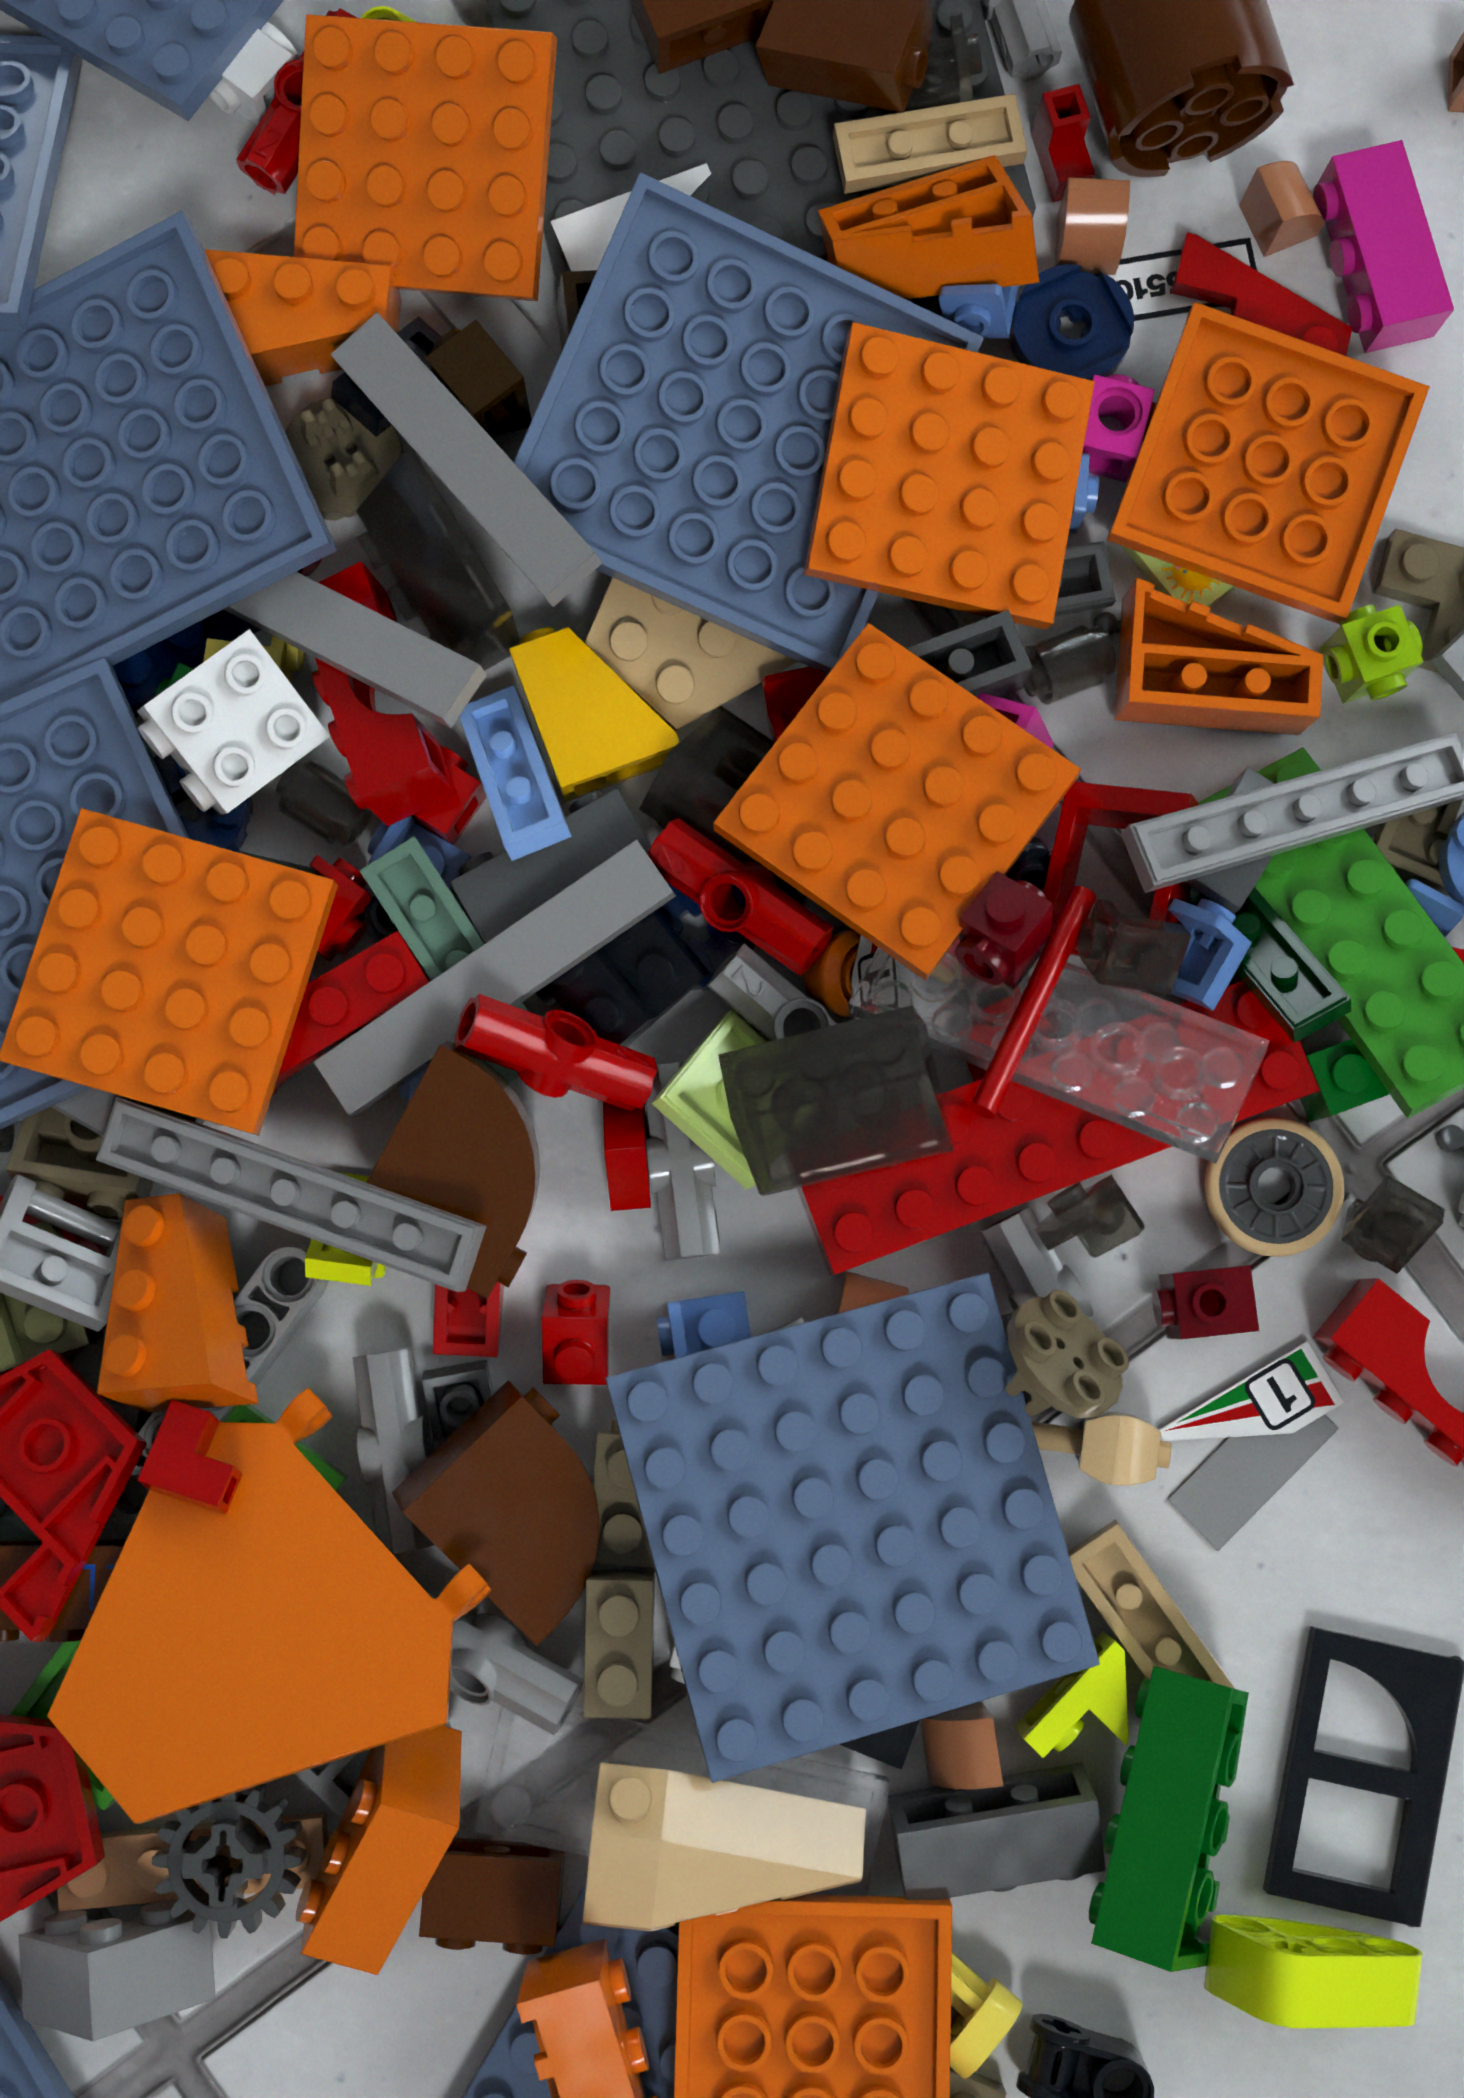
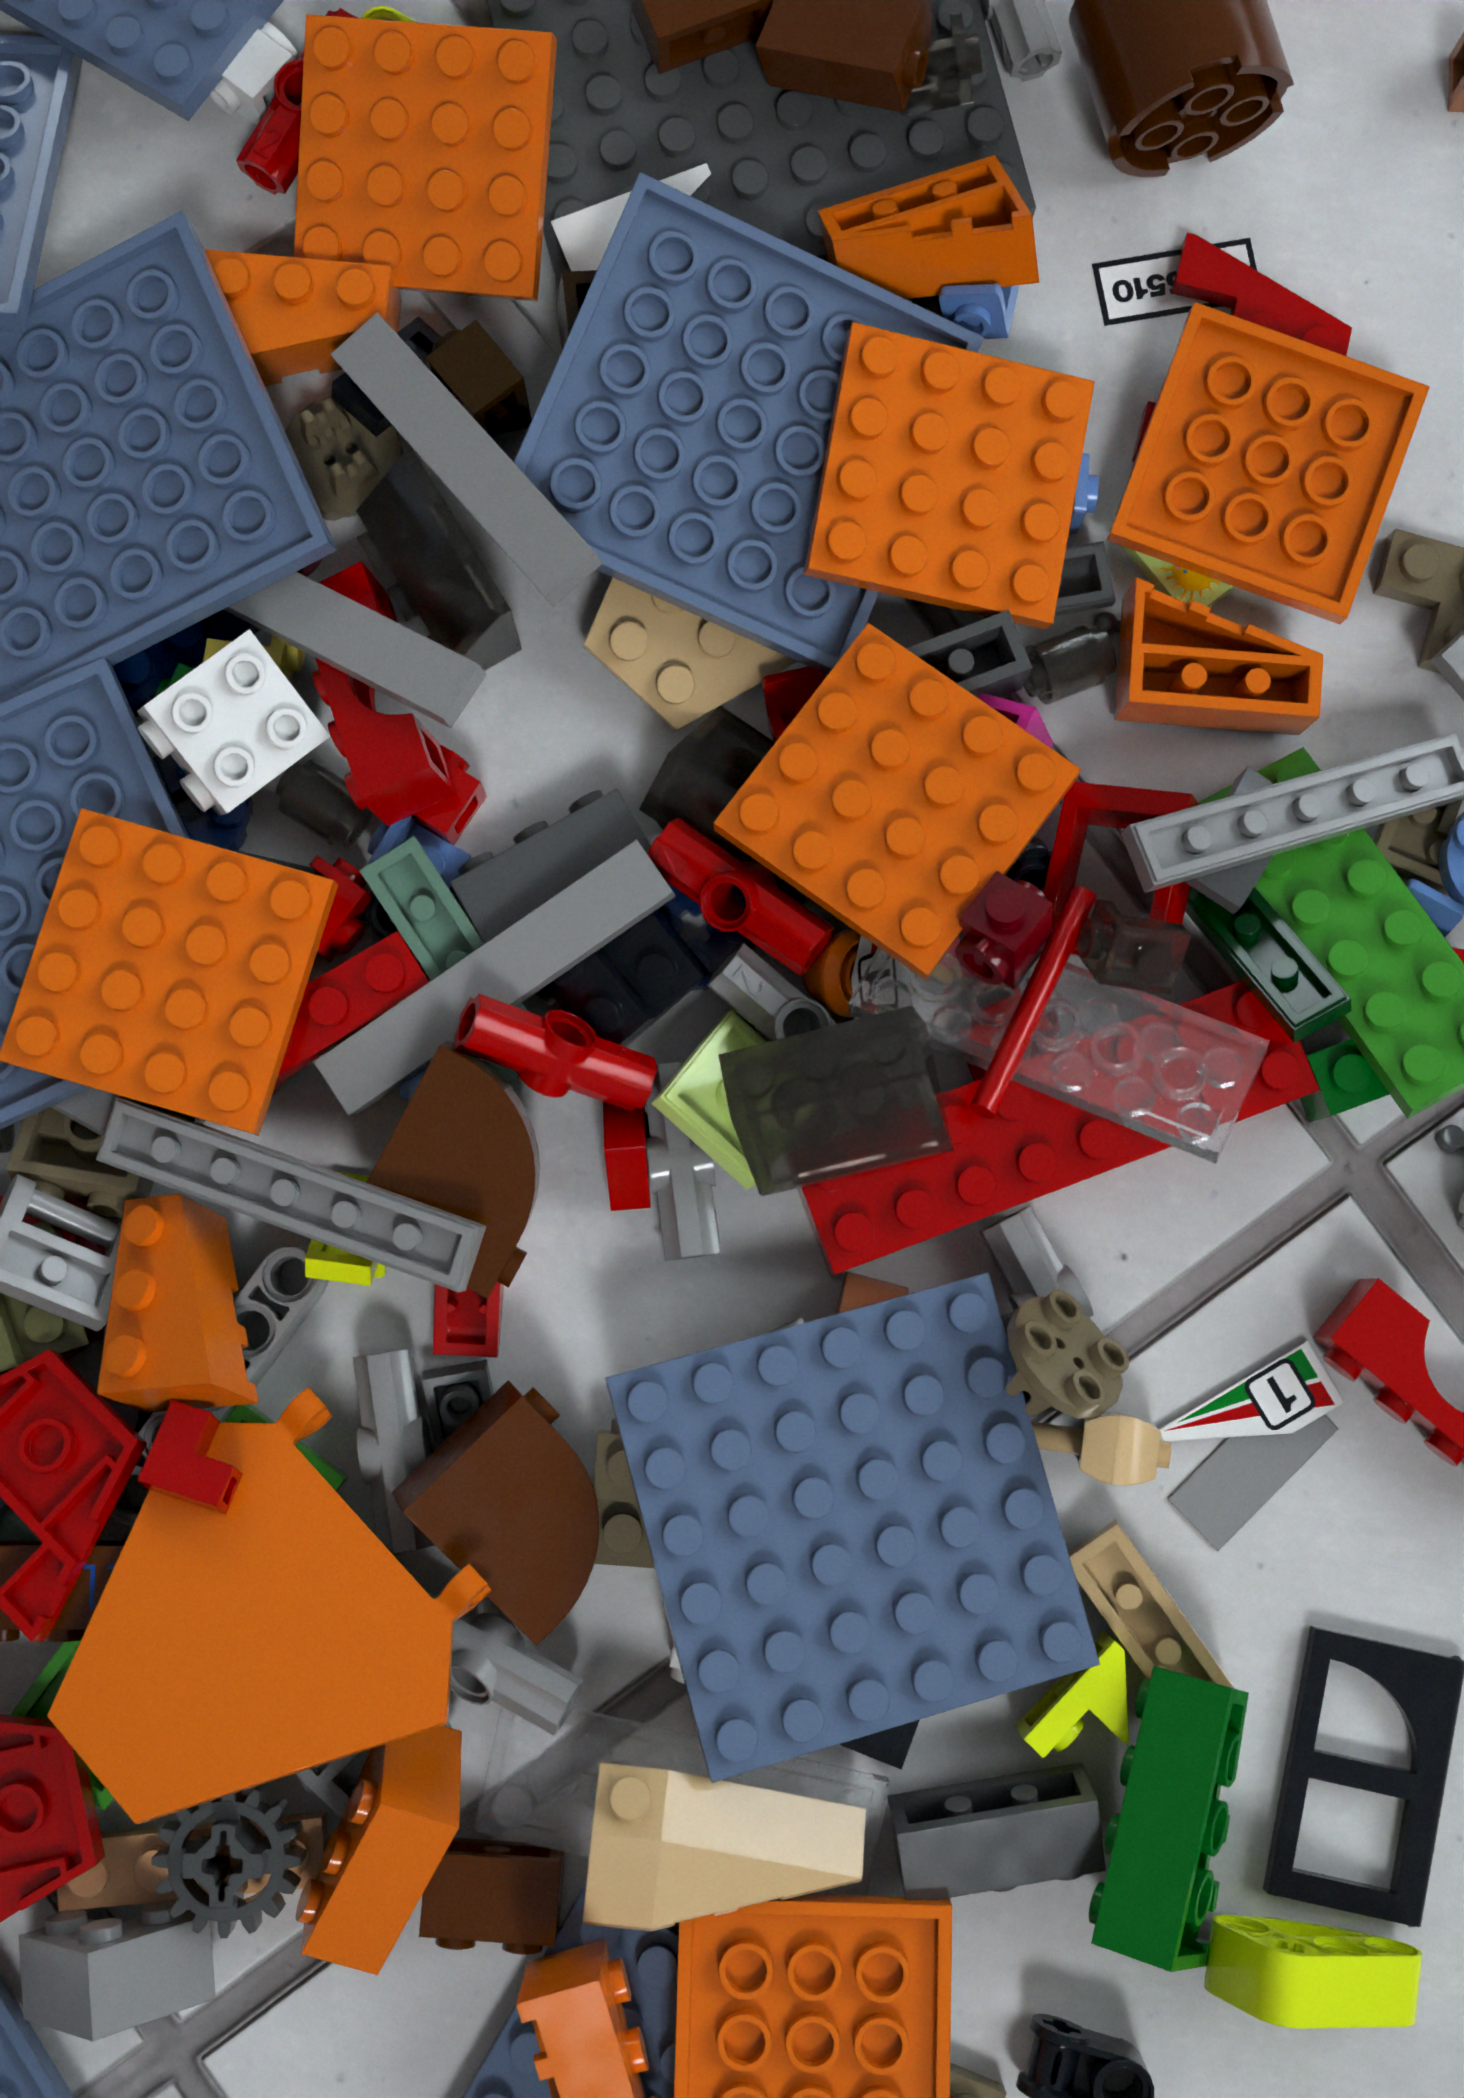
light blue plate [459,685,572,861] -> none
yellow slope [509,627,681,803] -> none
red bracket [542,1280,610,1385] -> none
dark tan brick [583,1570,655,1719] -> none
medium blue bracket [657,1291,751,1358] -> none
tan plate [833,93,1028,194] -> none
nougat brick [920,1703,1003,1789] -> none
light yellow piece [950,1951,1023,2079] -> none
dark blue plate [1009,264,1135,380] -> none
red piece [1031,84,1095,202] -> none
clear smoke bracket [1034,1174,1145,1258] -> none
nougat brick [1056,177,1130,275] -> none
dark pink brick [1083,374,1155,482] -> none
medium blue bracket [1151,898,1252,1011] -> none
dark red brick [1152,1265,1259,1340] -> none
dark grey wheel [1204,1117,1344,1257] -> none
nougat brick [1239,161,1324,257] -> none
dark pink brick [1313,140,1454,353] -> none
lime brick [1320,604,1424,704] -> none
clear smoke bracket [1341,1175,1445,1274] -> none

